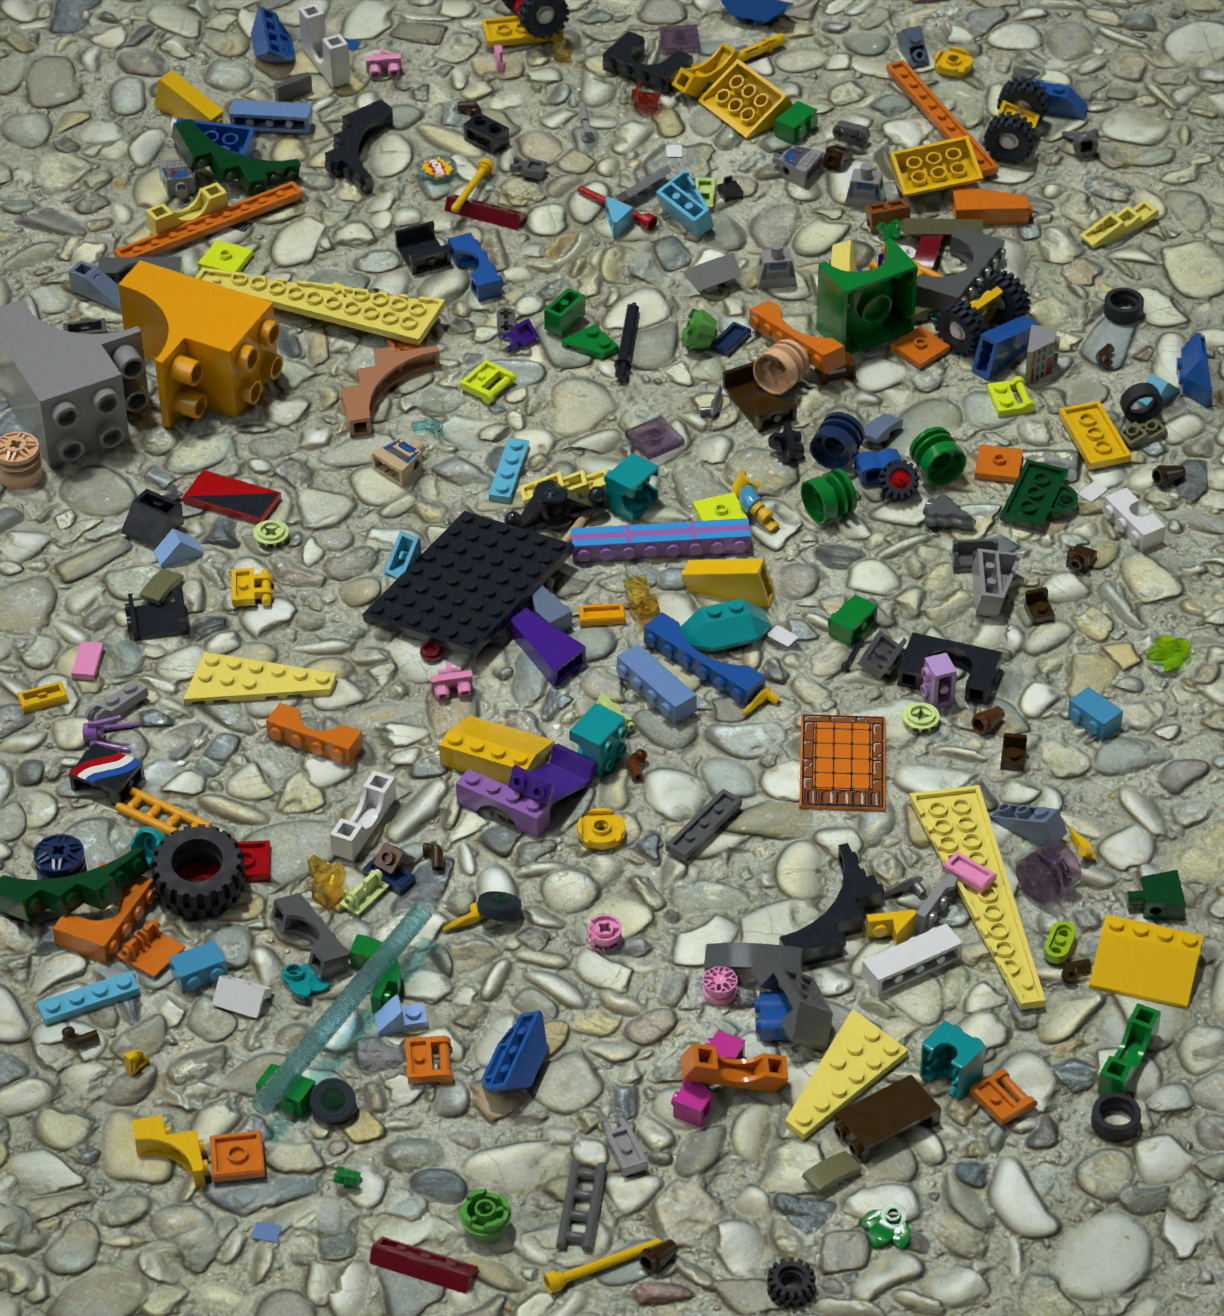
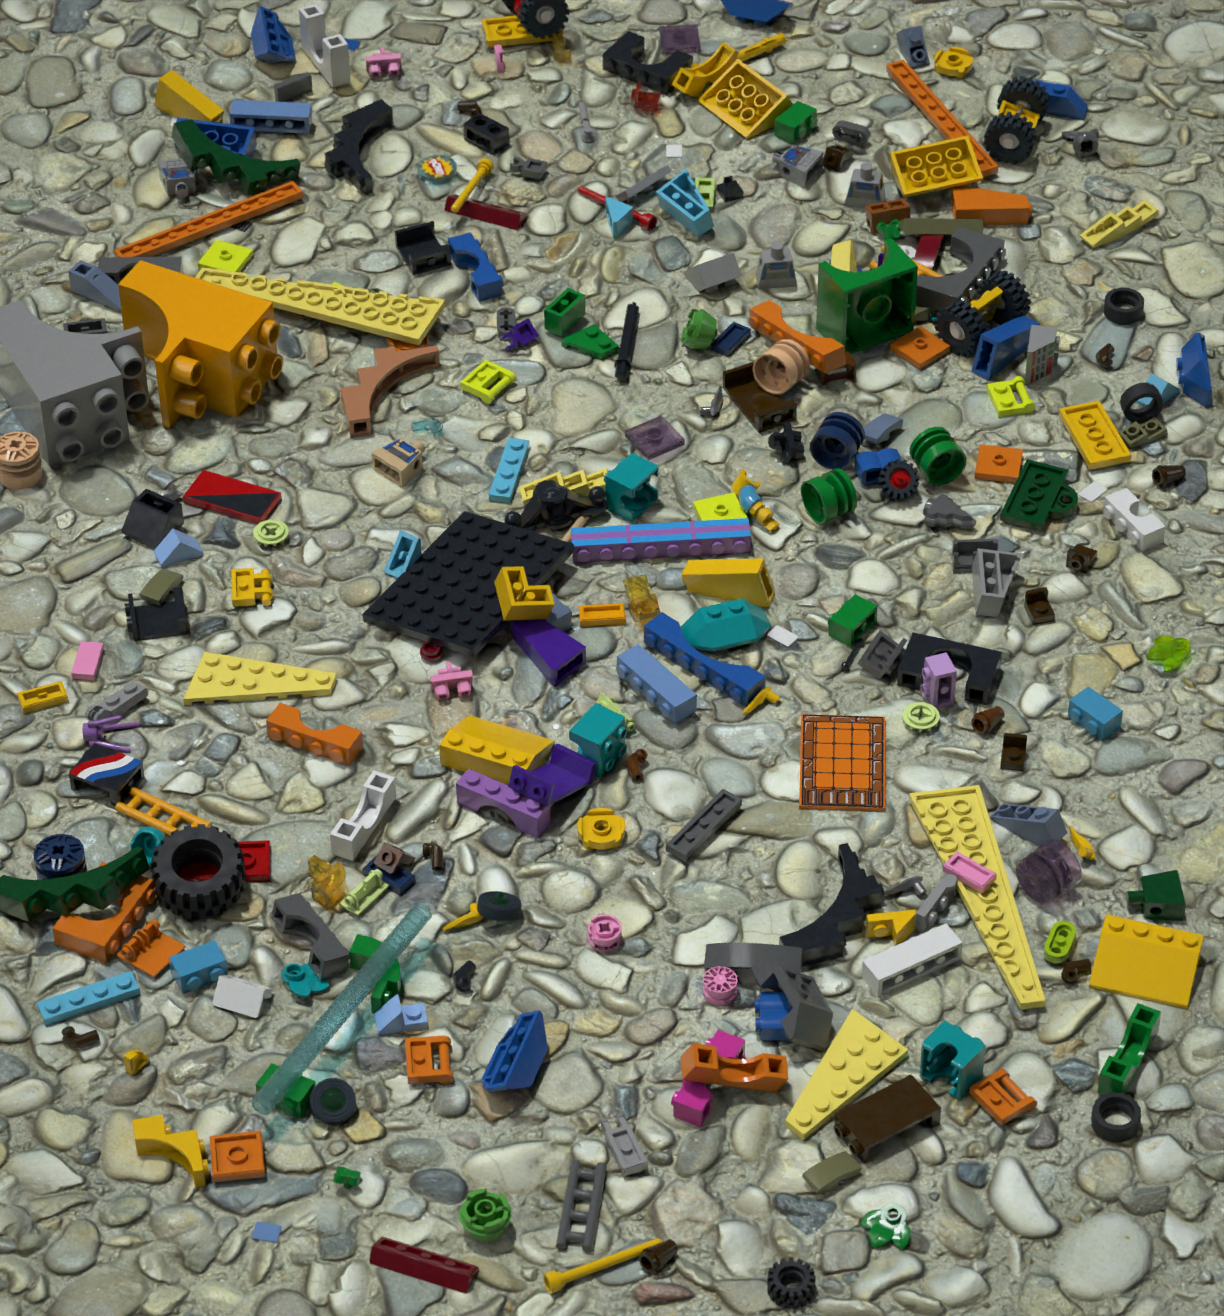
light yellow arch [146,182,228,235] -> none
none -> black arm [453,960,476,992]
none -> yellow brick [494,566,555,621]

